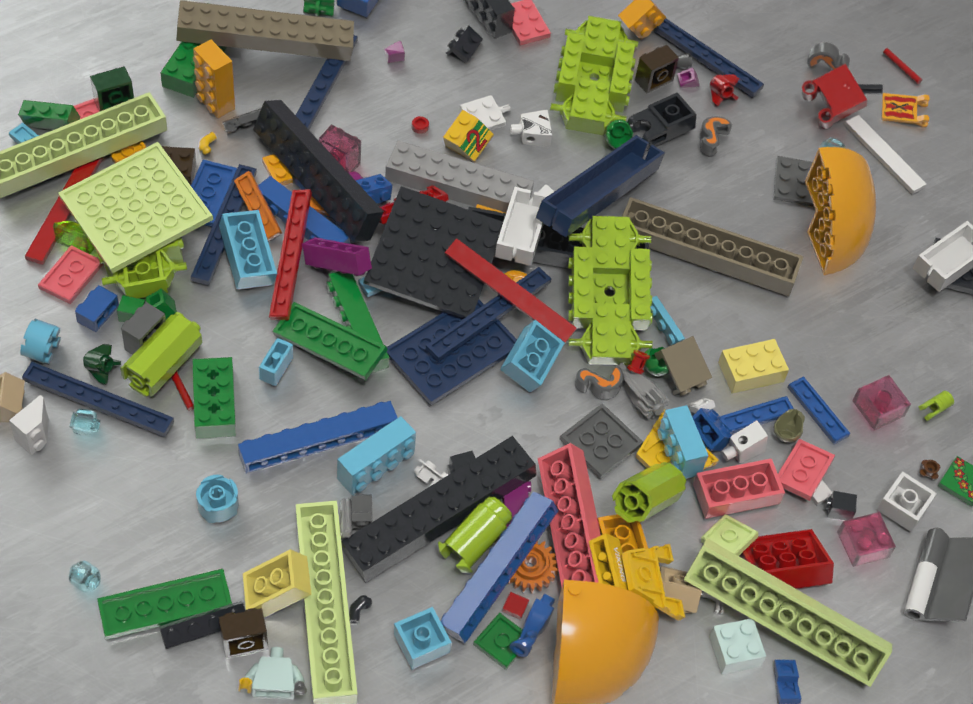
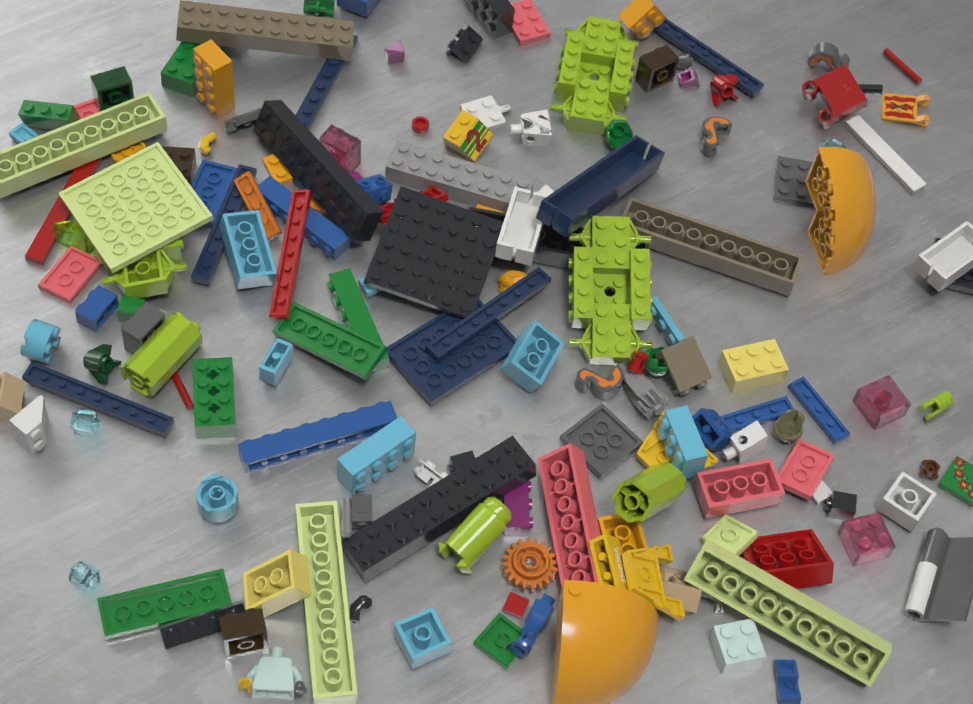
green brick [146,288,177,320] -> none
magenta brick [302,237,372,276] -> none
brick [441,491,558,643] -> none
red tile [445,238,577,344] -> none
black brick [627,92,697,149] -> none
white tile [688,398,716,413] -> none

